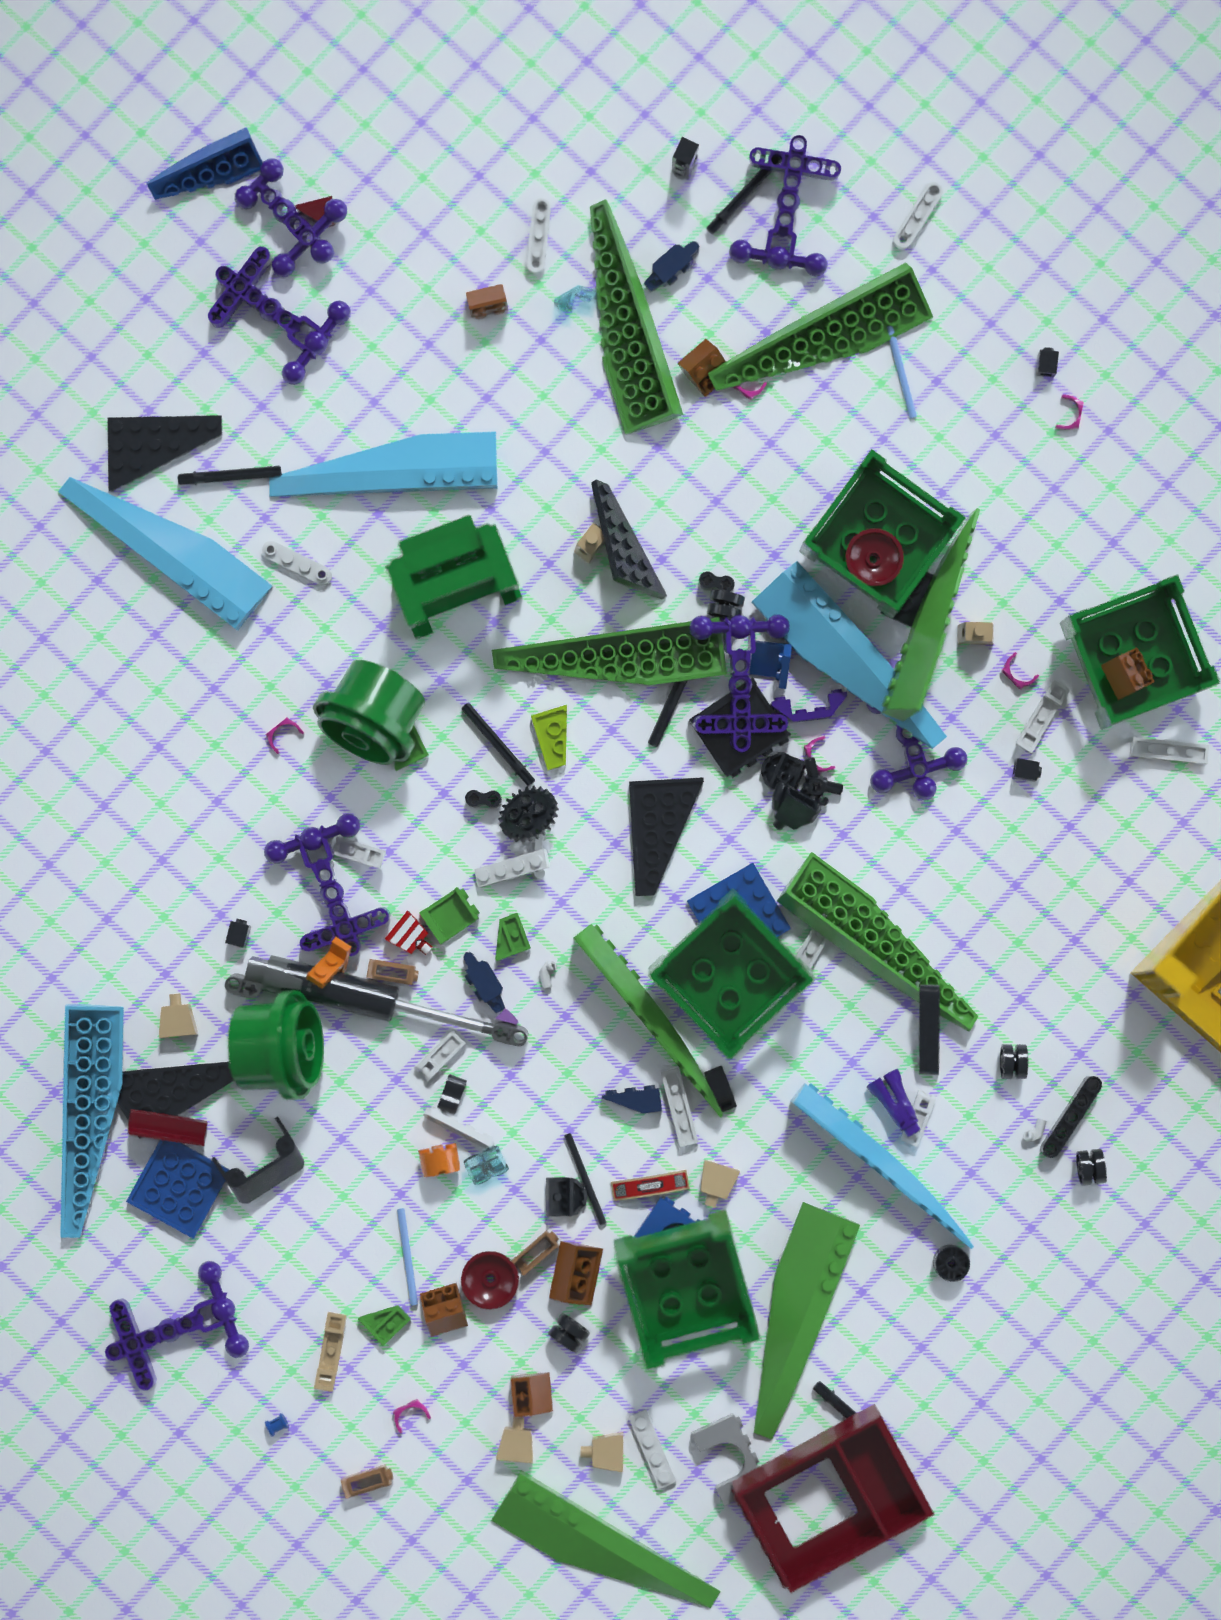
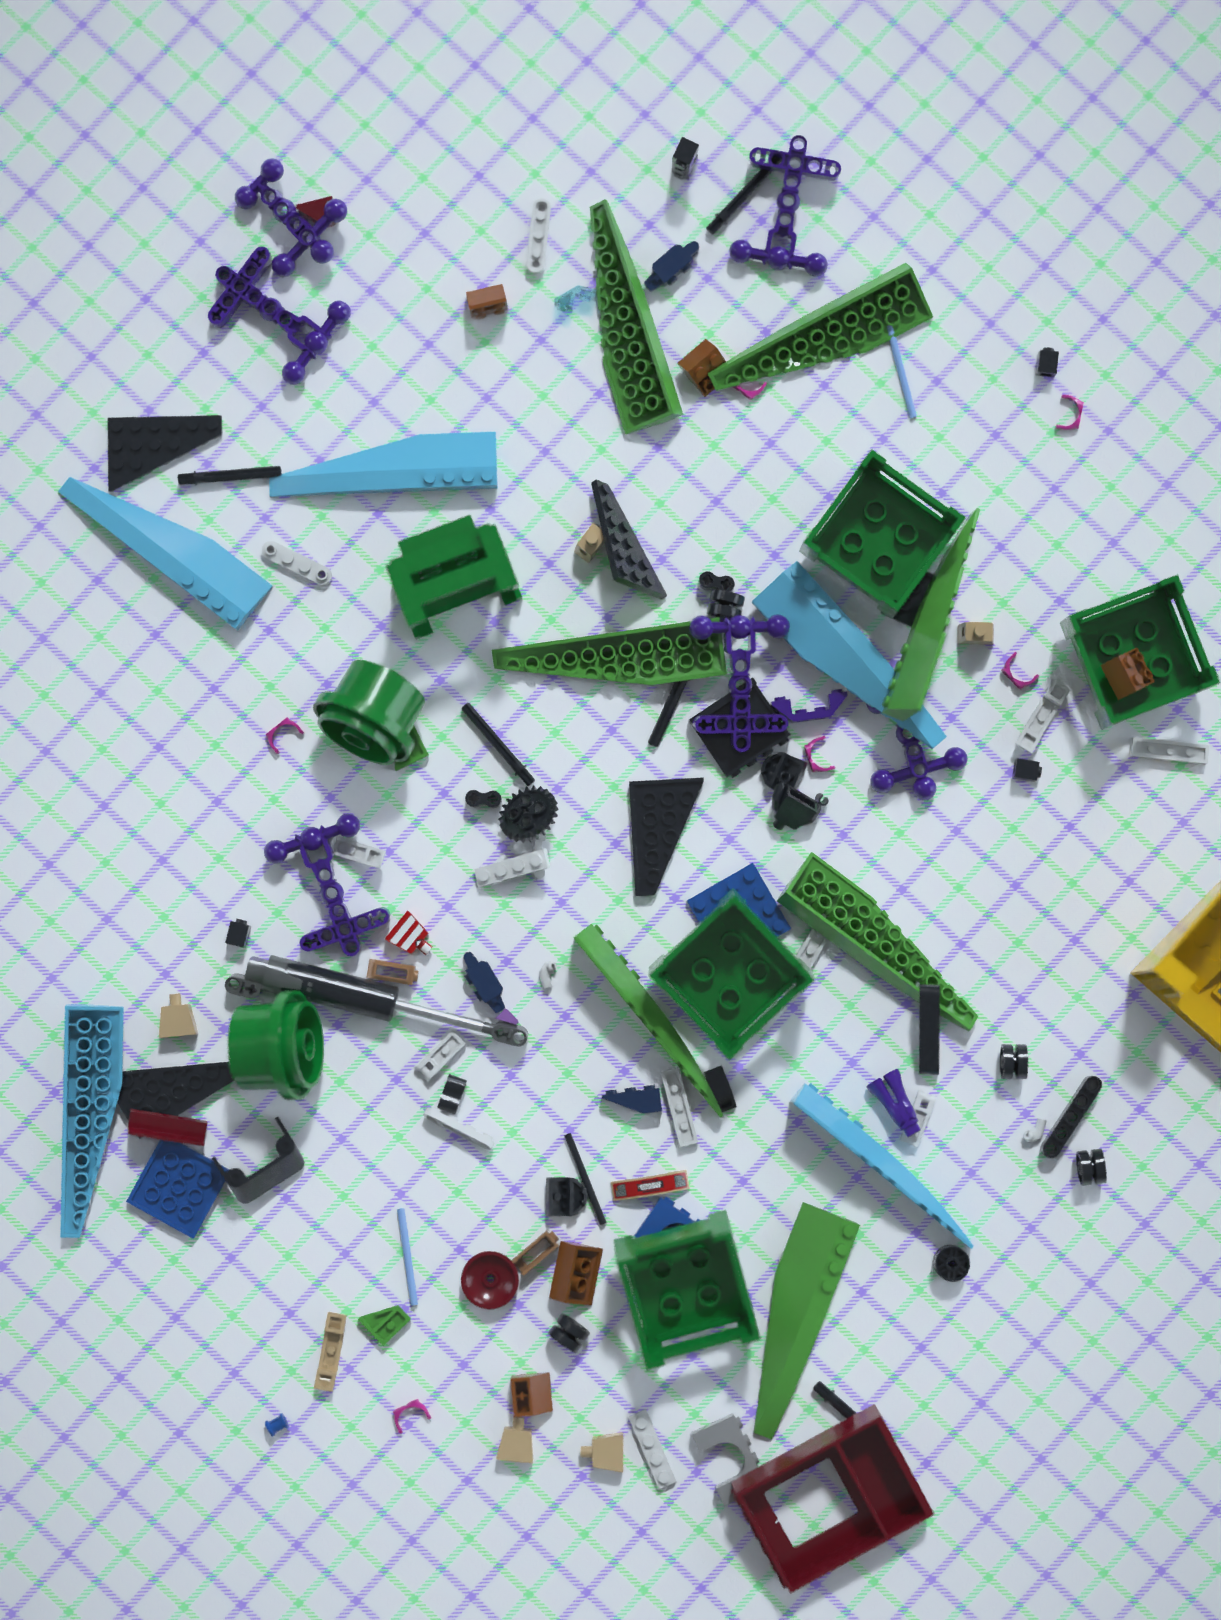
dark purple piece [105,1261,249,1391] -> none
blue wedge [146,127,263,200] -> none
orange bracket [306,937,352,989] -> none
medium nougat window [340,1464,394,1499] -> none
orange brick [418,1143,461,1177] -> none
bright green panel [419,887,480,945] -> none
dark orange slope [420,1283,469,1337] -> none
clear light blue brick [463,1145,509,1185] -> none
bright green wedge [491,1470,721,1608] -> none
bright green wing [495,912,531,961] -> none
lime wing [531,704,567,771] -> none
tan torso [700,1159,740,1208] -> none
blue bracket [749,640,792,689] -> none
black bush [800,757,843,797] -> none
dark red dish [845,528,904,586] -> none
white plate [893,182,943,250] -> none

